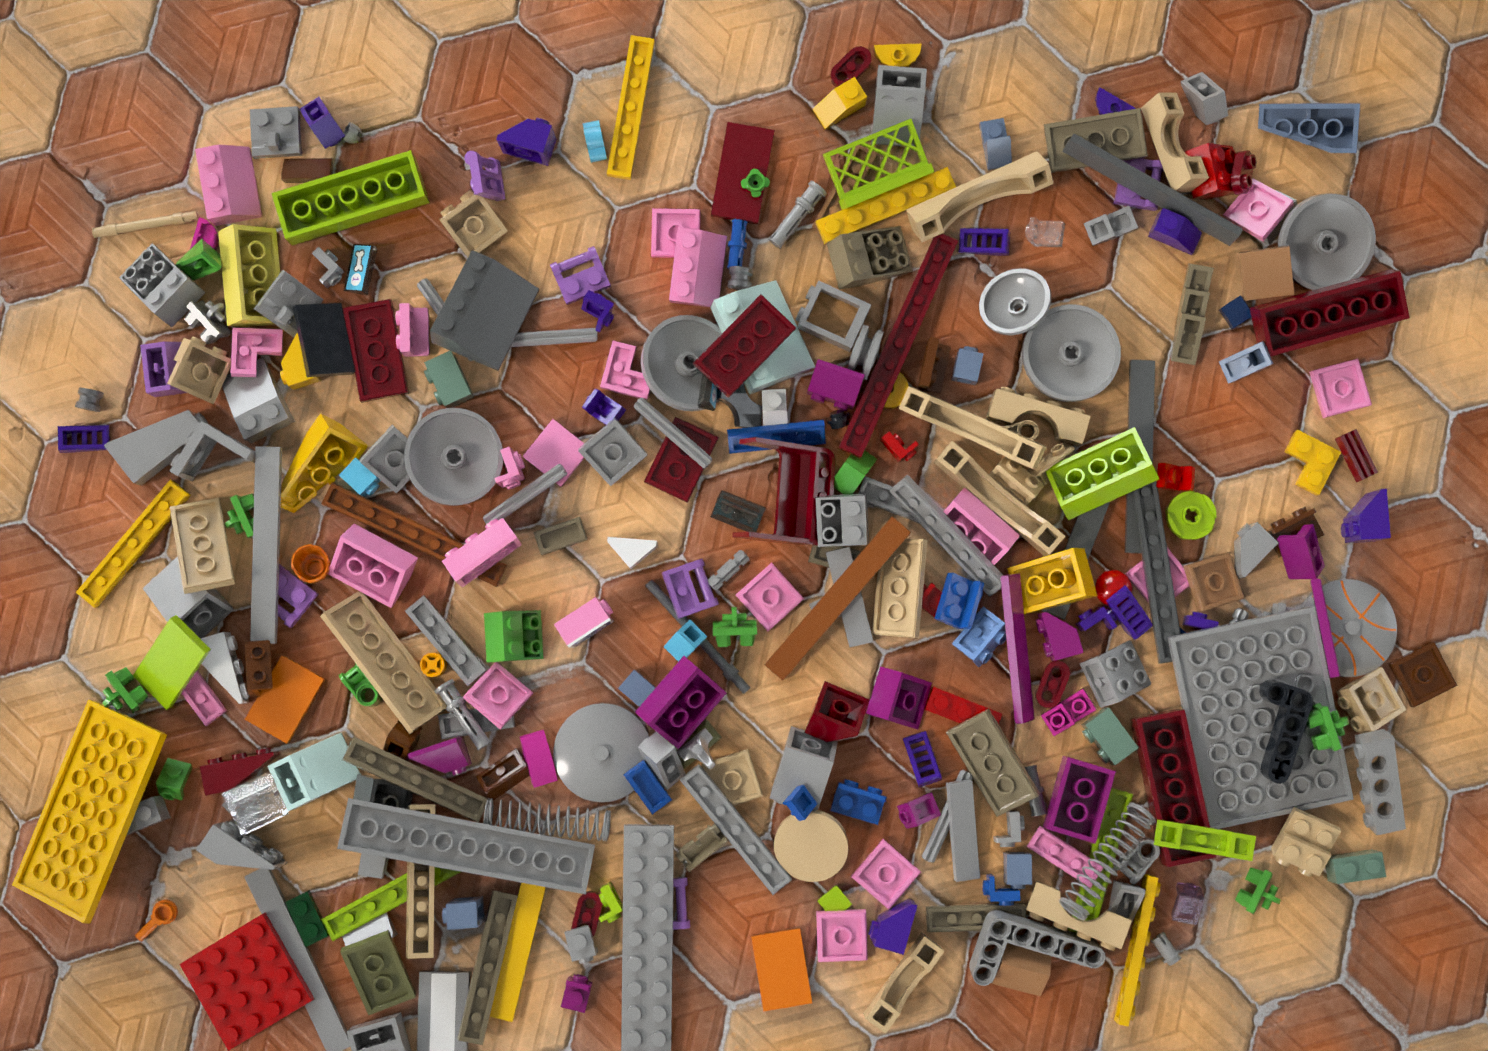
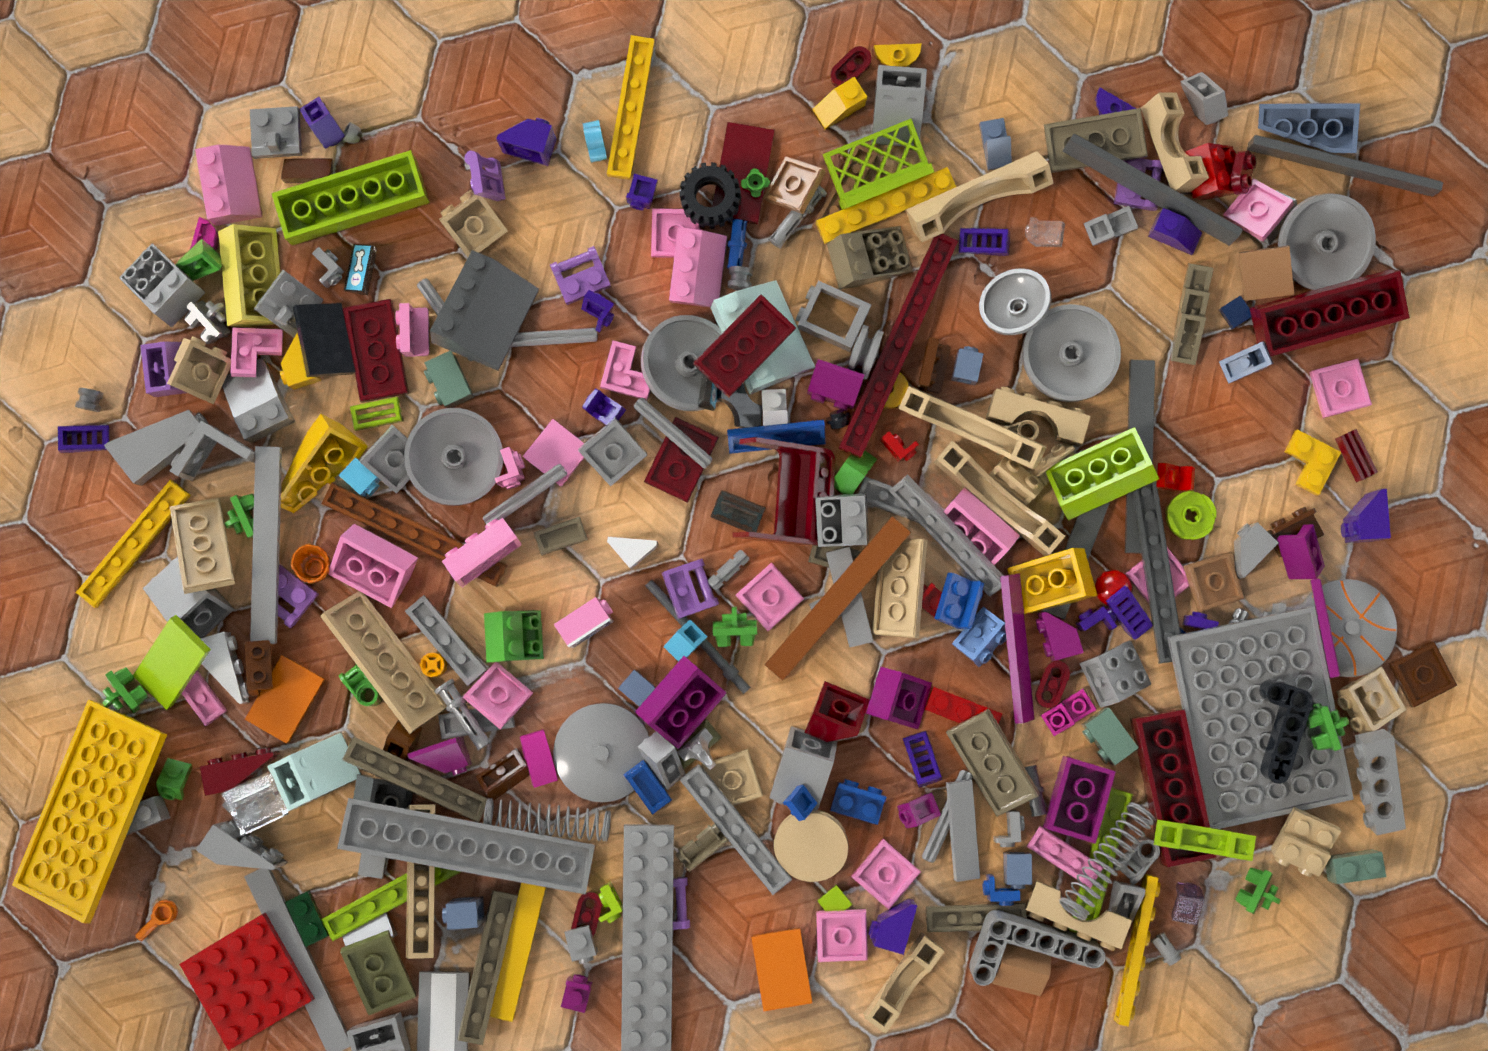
tan piece [92,210,199,238] -> none
none -> lime tile [350,397,403,431]
none -> dark purple bracket [626,174,658,211]
none -> black tyre [680,162,741,229]
none -> medium nougat tile [763,156,826,214]
none -> dark grey tile [1247,135,1443,197]

